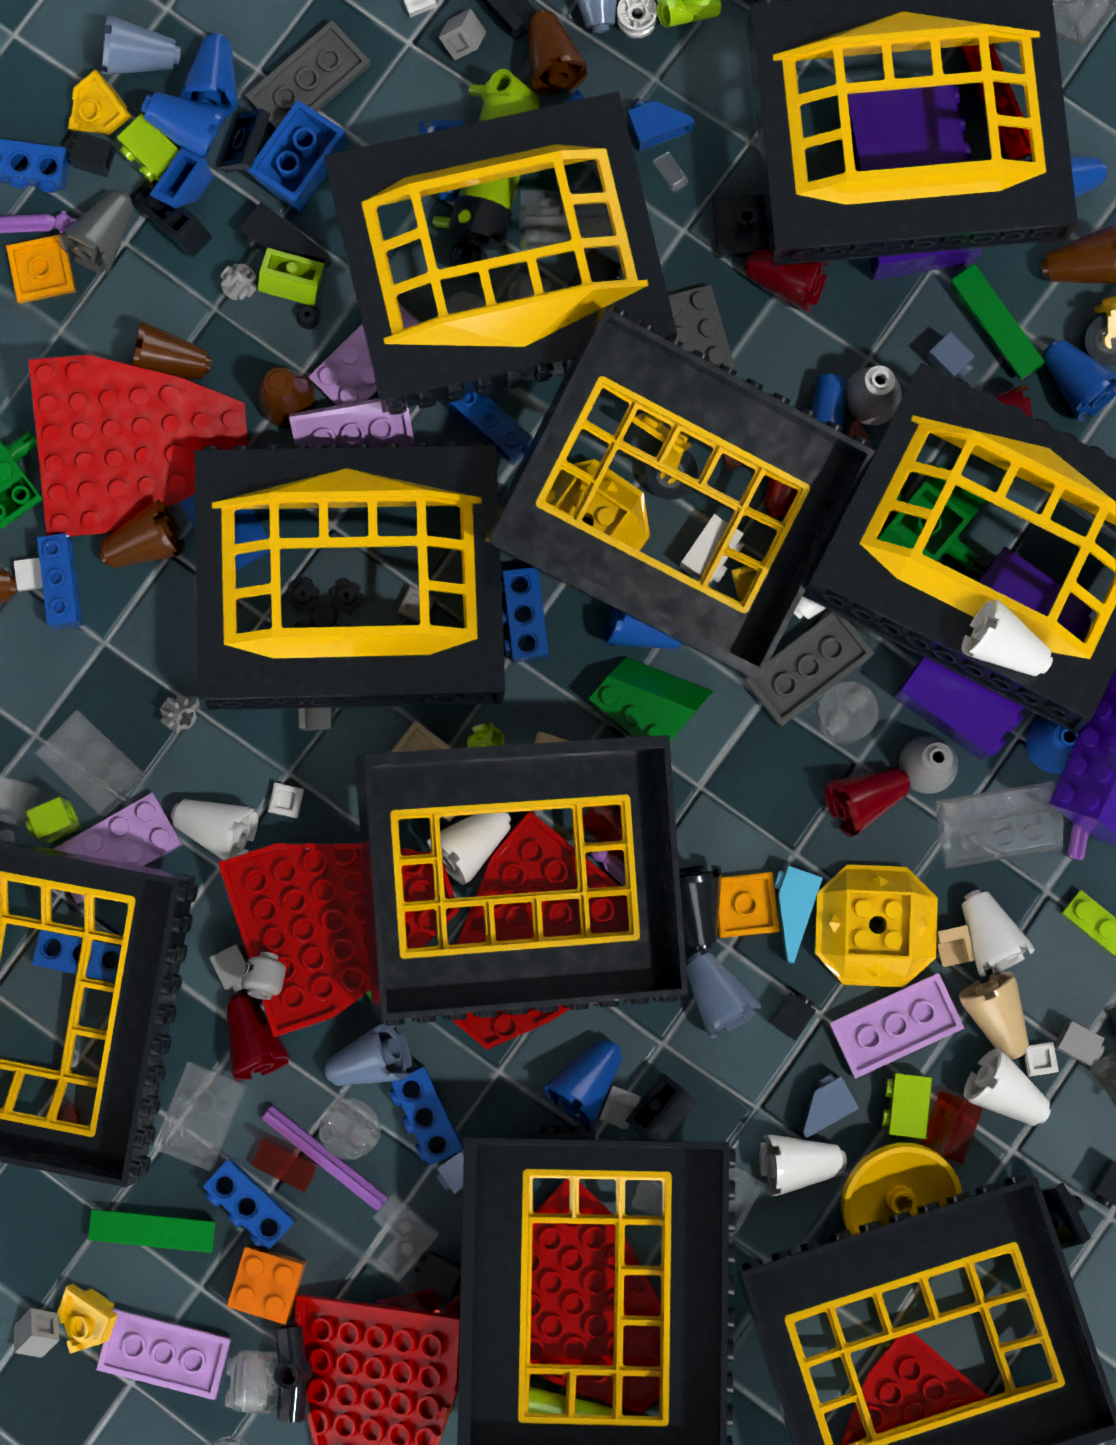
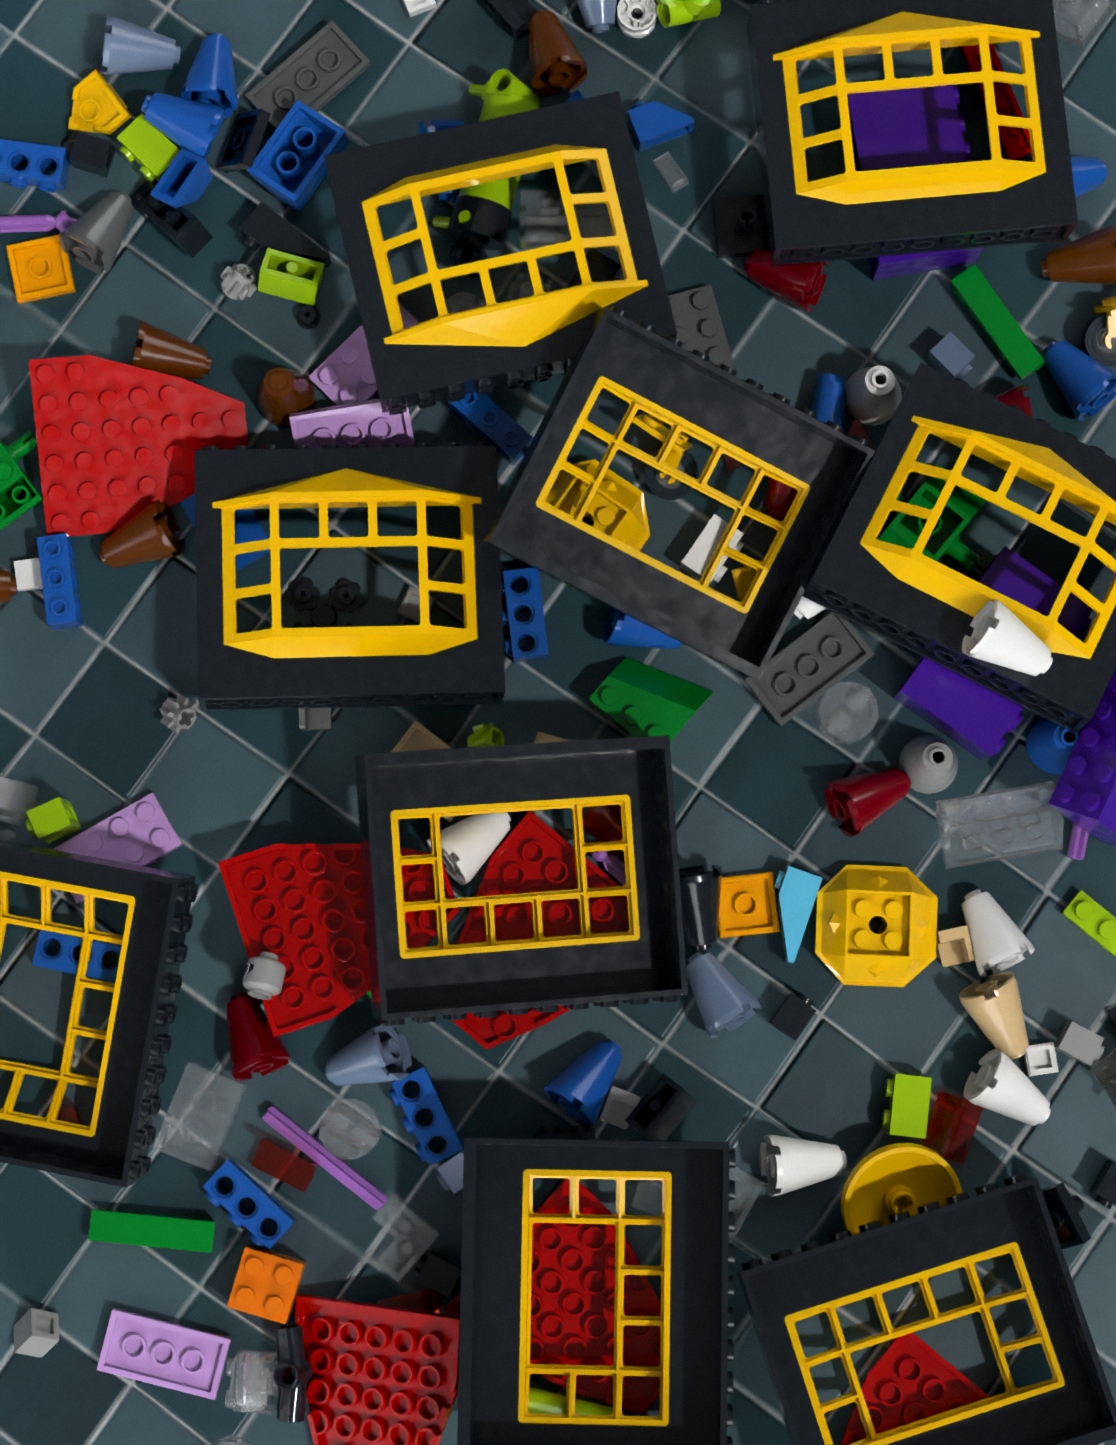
clear brick [35,710,147,817] -> none
yellow plate [57,1284,118,1354] -> none
white cone [171,799,258,860] -> none
light grey brick [209,944,248,993] -> none
white tile [268,783,304,819] -> none
light grey panel [439,8,486,60] -> none
sand blue slope [801,1074,859,1138] -> none
lavender plate [828,973,964,1079] -> none

